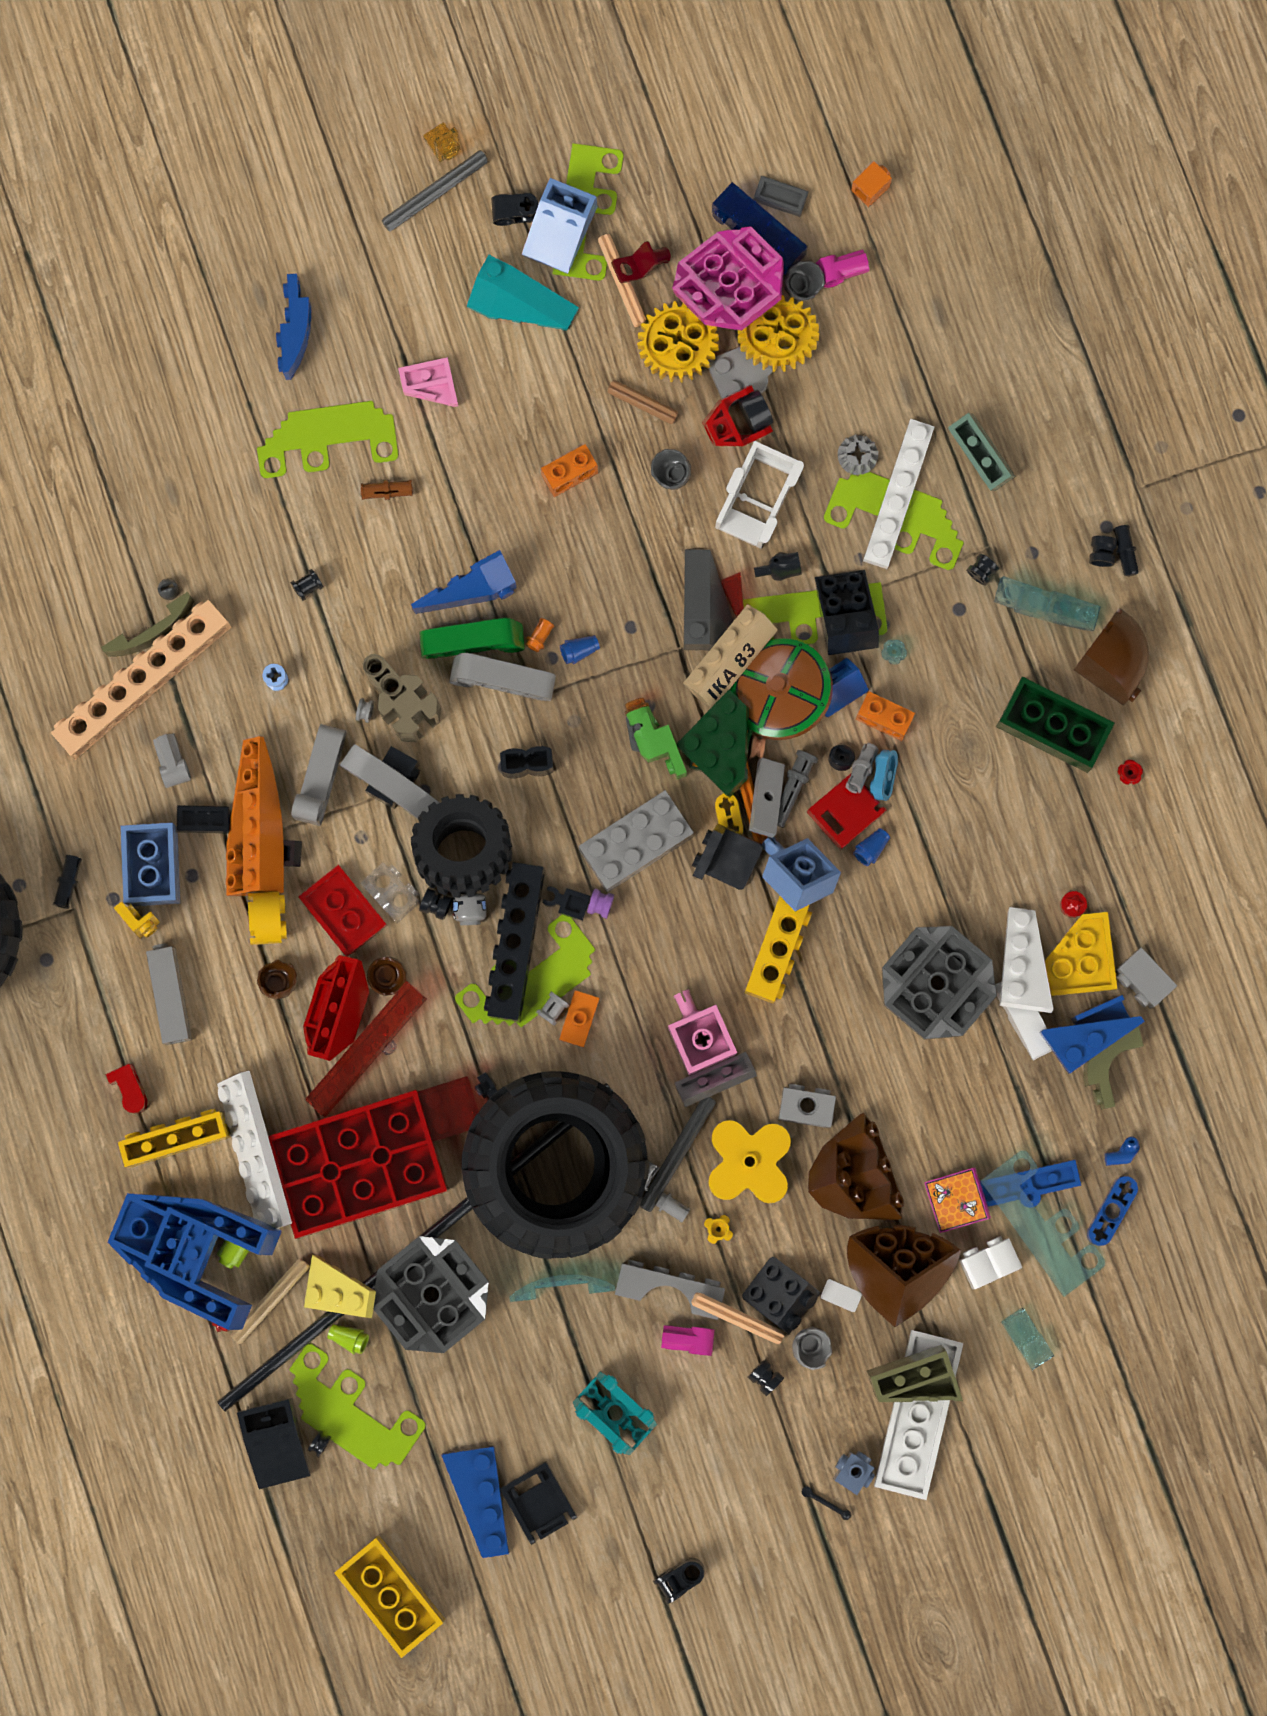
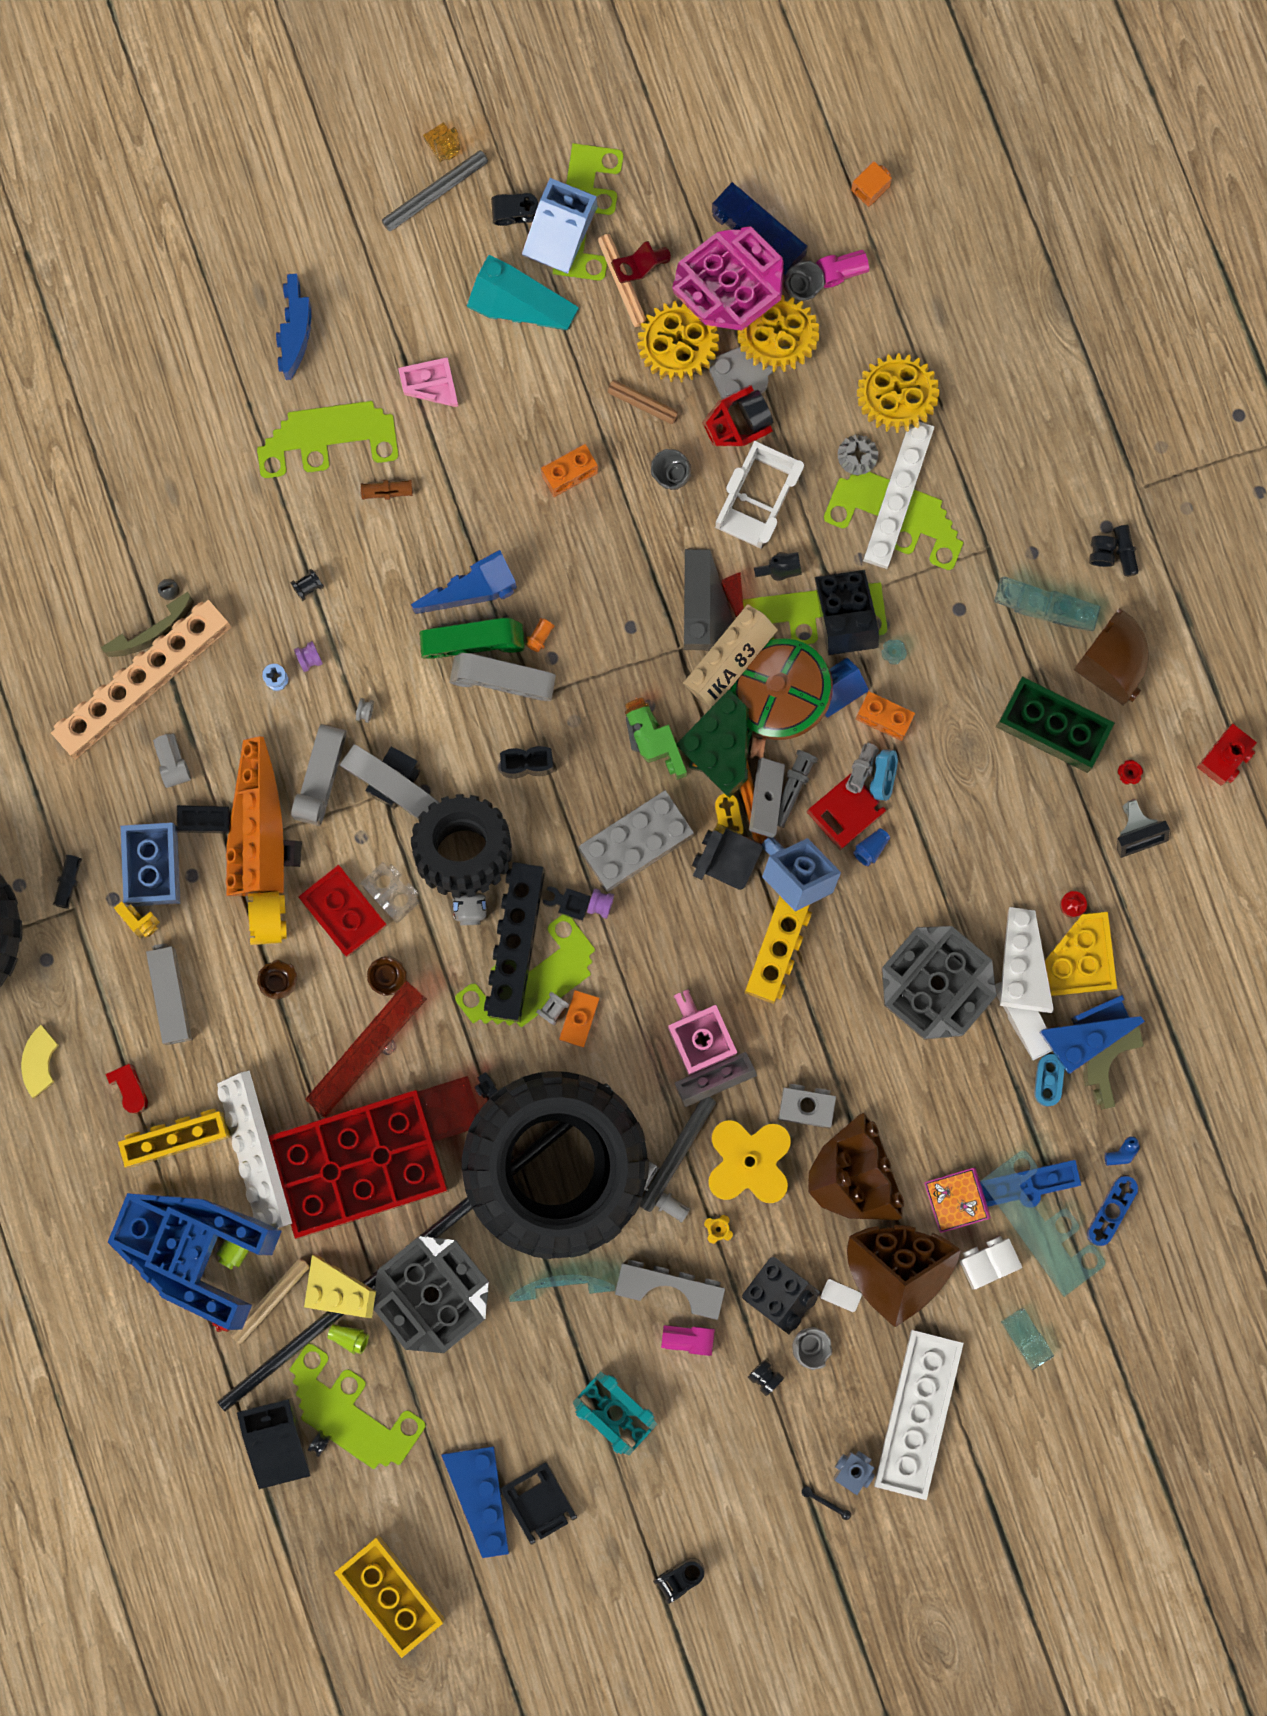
red wedge [303,955,369,1061] -> none
dark tan connector [363,654,441,742] -> none
black wheel [419,887,453,920] -> none
blue cone [560,635,600,664] -> none
light nougat axle [691,1292,785,1344] -> none
dark grey tile [753,176,809,217] -> none
black tile [828,744,855,771] -> none
olive wedge [867,1345,963,1402] -> none
sand green brick [948,413,1016,491] -> none
black wheel [966,554,999,586] -> none
light grey brick [1115,947,1177,1009] -> none
none -> light yellow tile [21,1025,59,1098]
none -> medium lavender wheel [294,641,323,673]
none -> yellow gear [857,353,939,433]
none -> dark azure plate [1034,1054,1064,1107]
none -> black piece [1117,799,1170,858]
none -> red brick [1197,723,1257,786]

